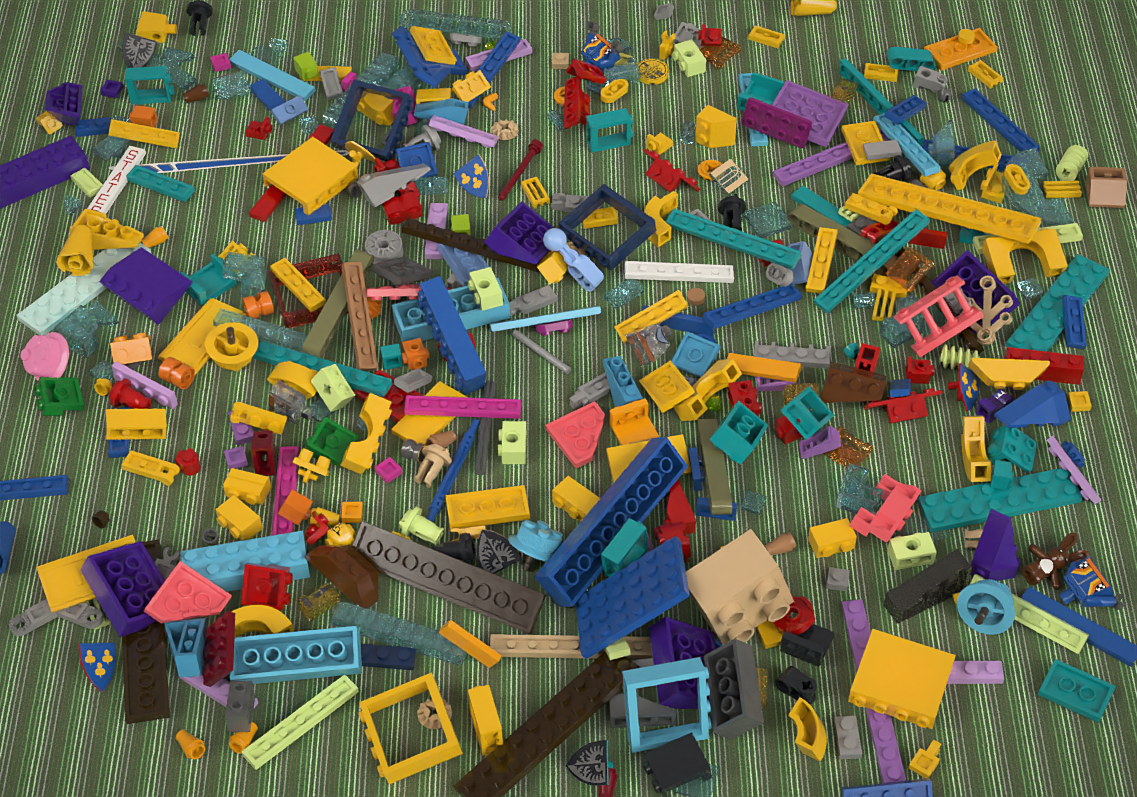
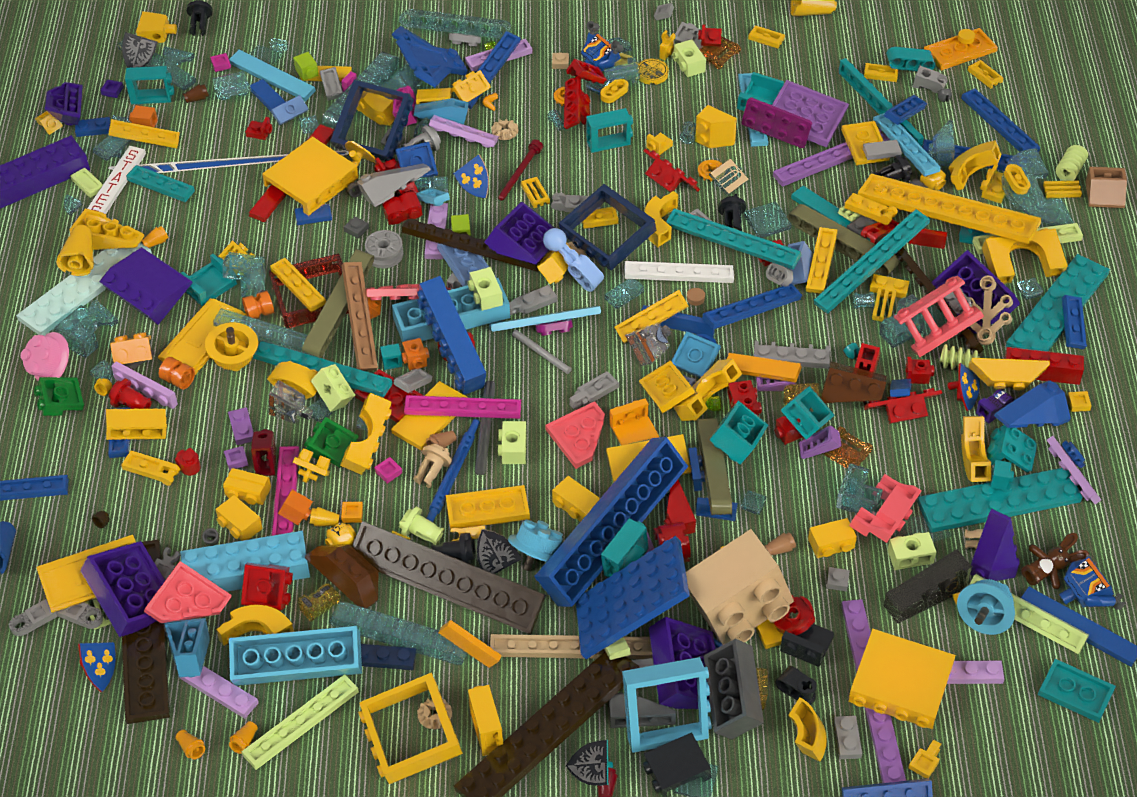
dark red plate [202,611,236,687] -> none
dark grey brick [225,681,255,732] -> none
yellow plate [230,402,287,435] -> none
red bracket [304,511,329,546] -> none
dark grey plate [371,256,433,286] -> none
dark grey wheel [401,439,427,463] -> none
yellow tile [410,26,457,65] -> none
dark azure slope [603,356,643,407] -> none
clear yellow leg [831,78,858,102] -> none
clear orange plate [886,246,935,293] -> none
none -> dark grey plate [344,216,369,239]
none -> medium azure plate [416,188,450,206]

